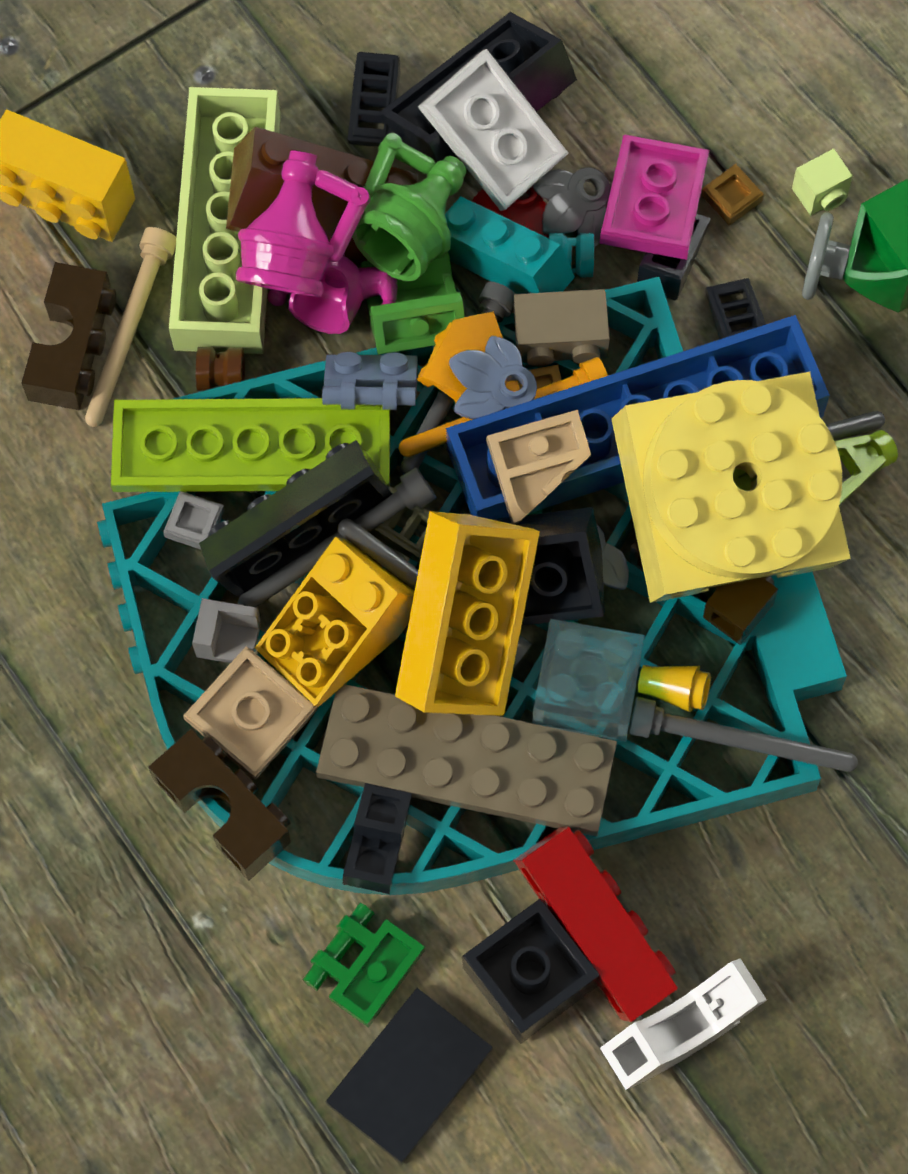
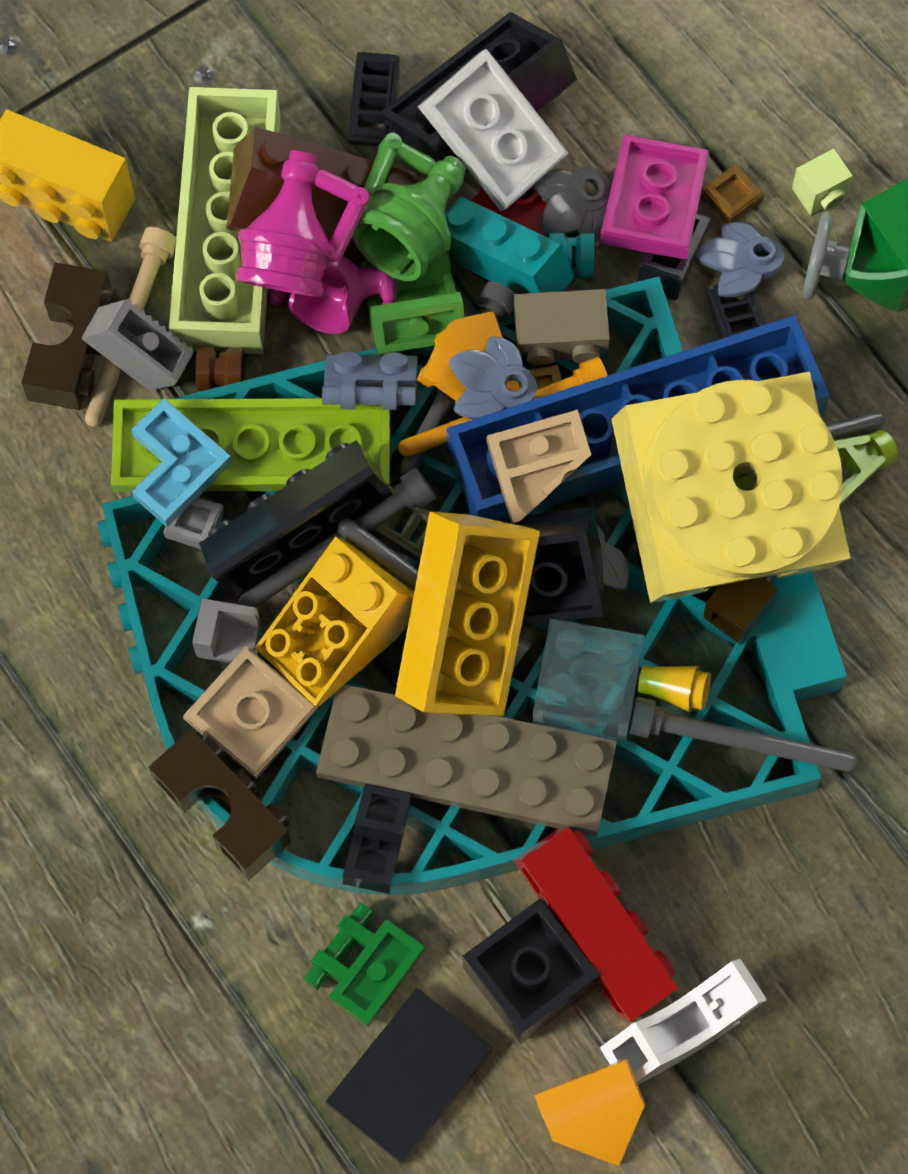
none -> light grey brick [82,299,193,392]
none -> medium azure plate [131,398,232,527]
none -> light orange slope [534,1058,645,1166]
none -> sand blue plate [695,222,785,297]

